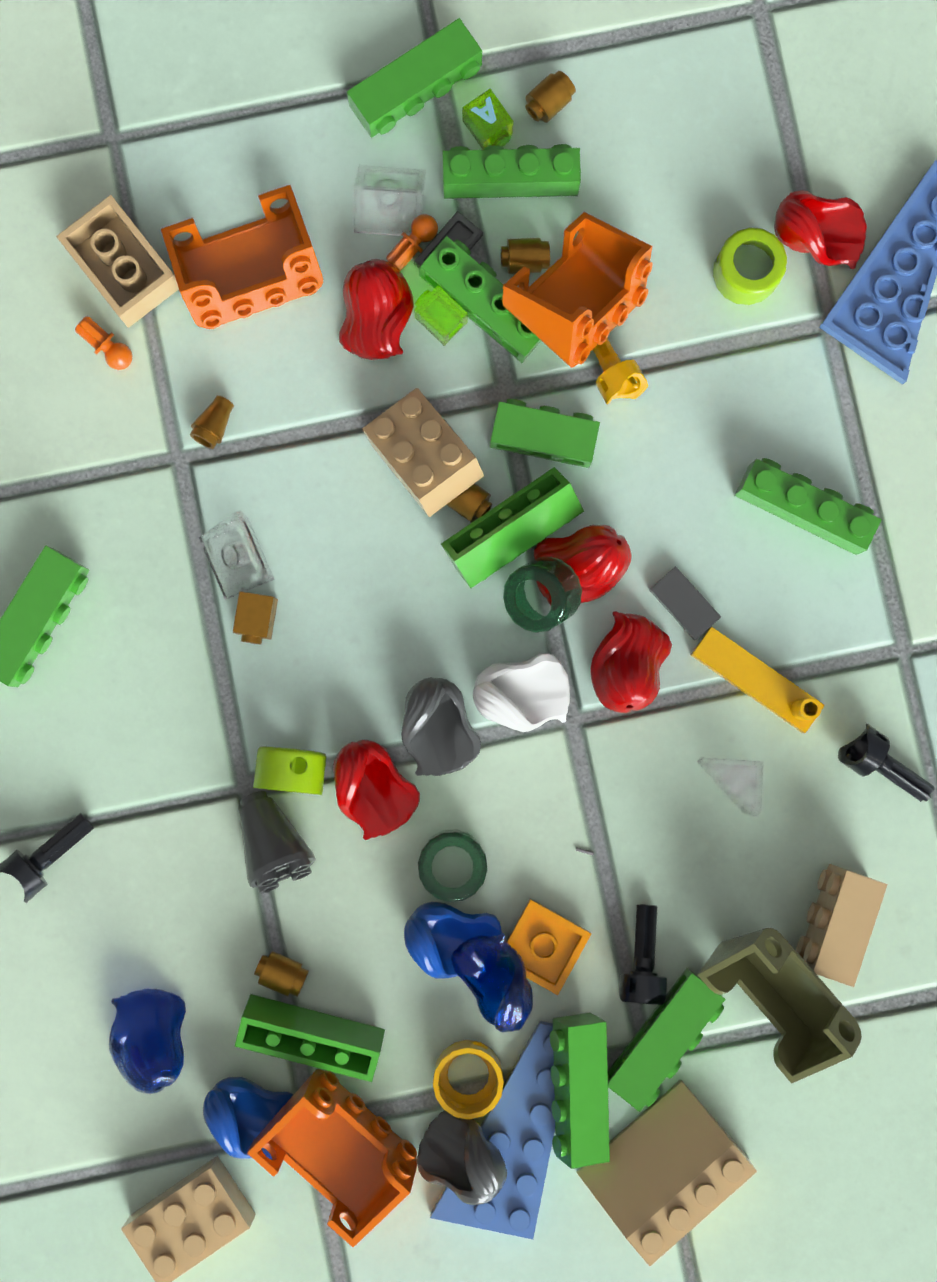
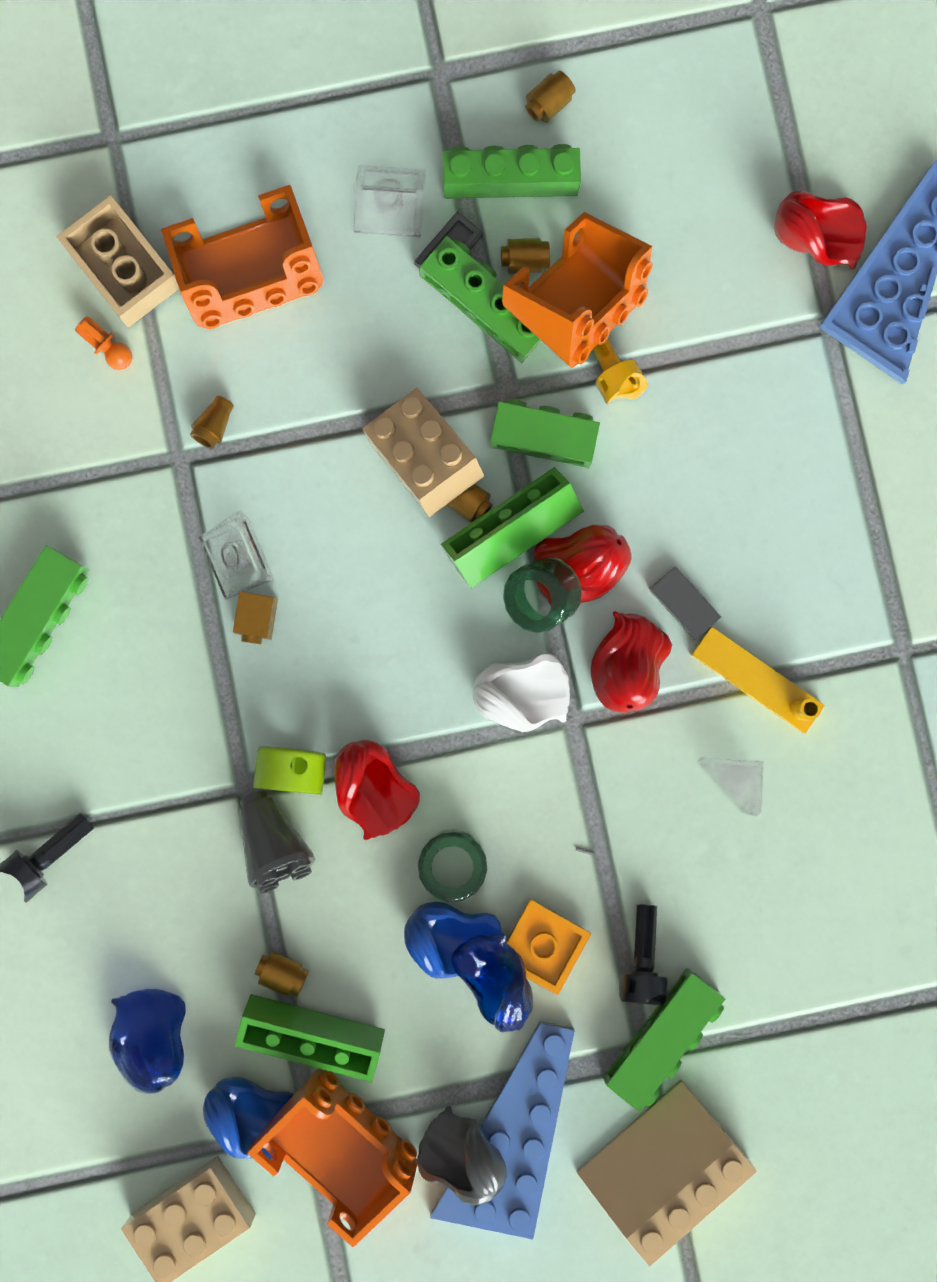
red piece [339,259,414,360] -> none
bright green brick [347,18,482,138] -> none
orange axle [386,214,438,271] -> none
dark grey piece [401,677,481,776] -> none
clear neon green brick [414,285,468,346] -> none
yellow piece [433,1040,504,1120] -> none
clear neon green brick [462,89,514,150] -> none
bright green brick [550,1013,610,1169] -> none
olive windscreen [697,928,862,1083] -> none
lime piece [713,227,787,305] -> none
bright green brick [734,458,882,555] -> none
tan brick [796,864,888,987] -> none
black piece [838,723,935,802] -> none

